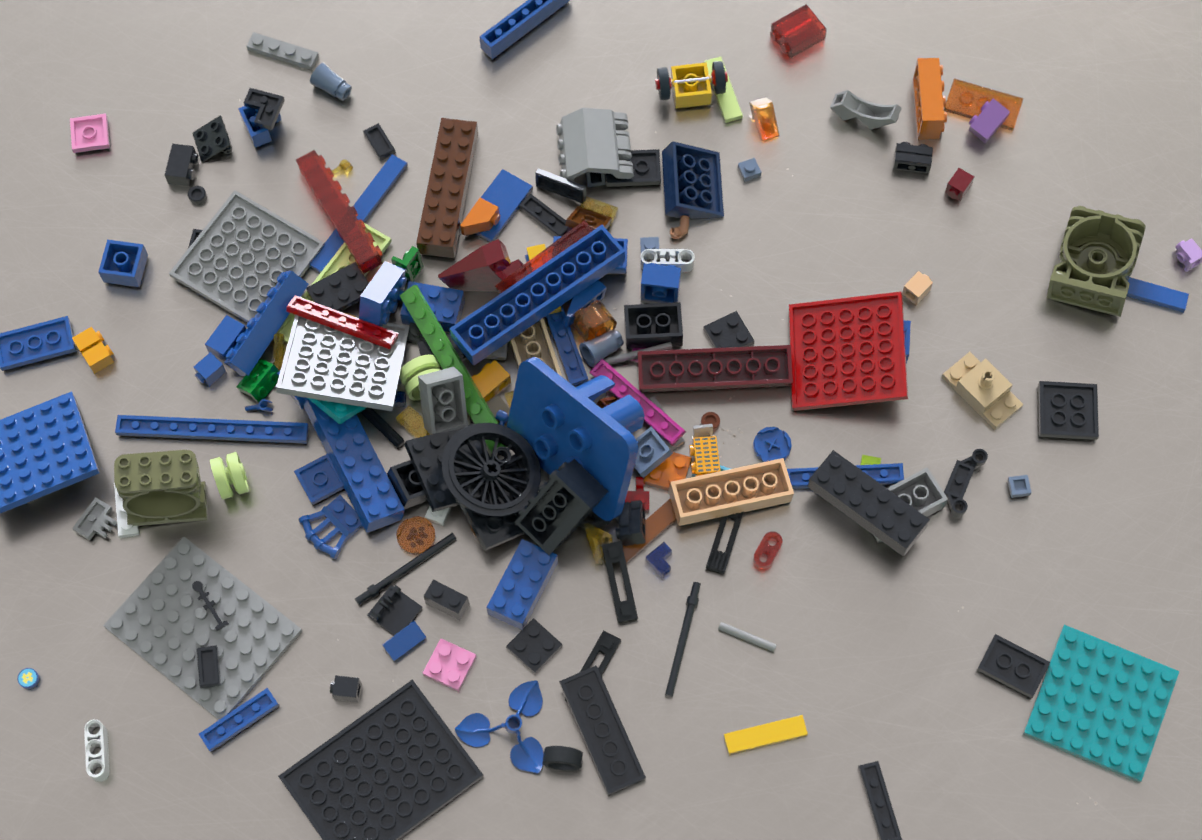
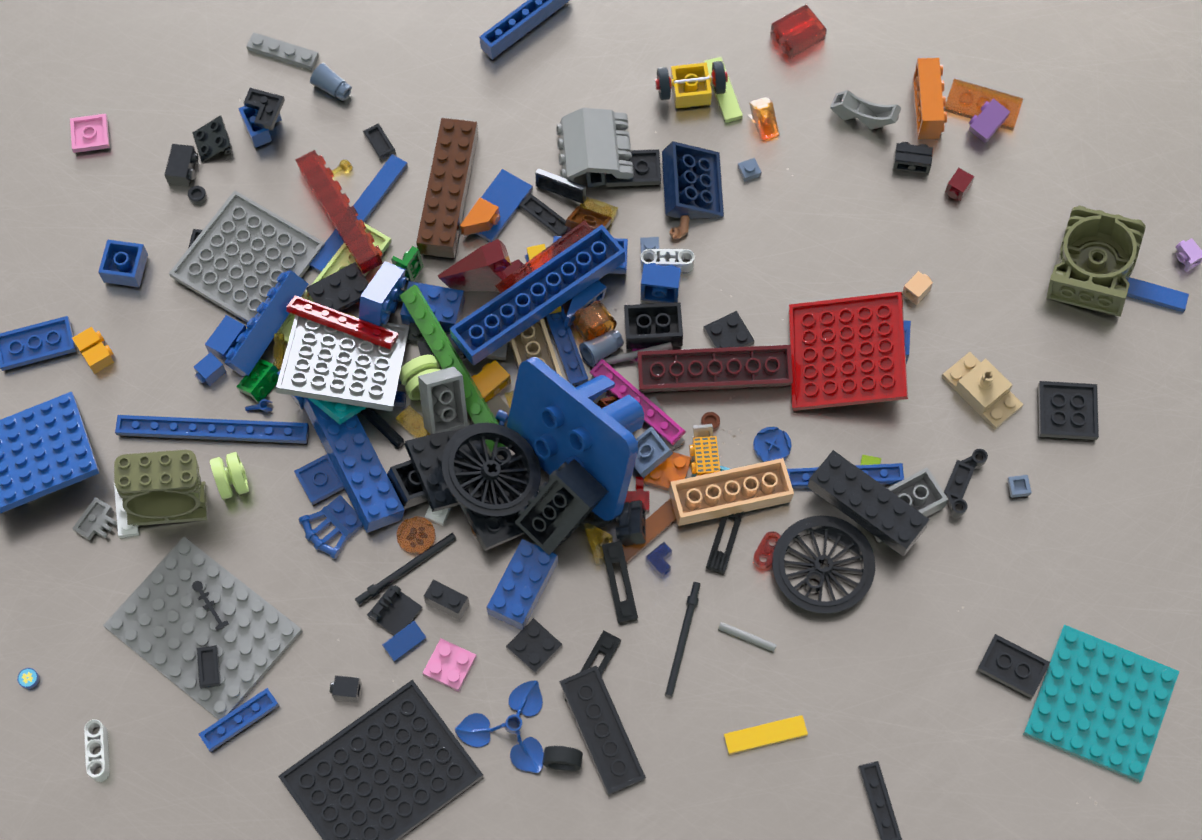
none -> black piece [772,515,875,613]

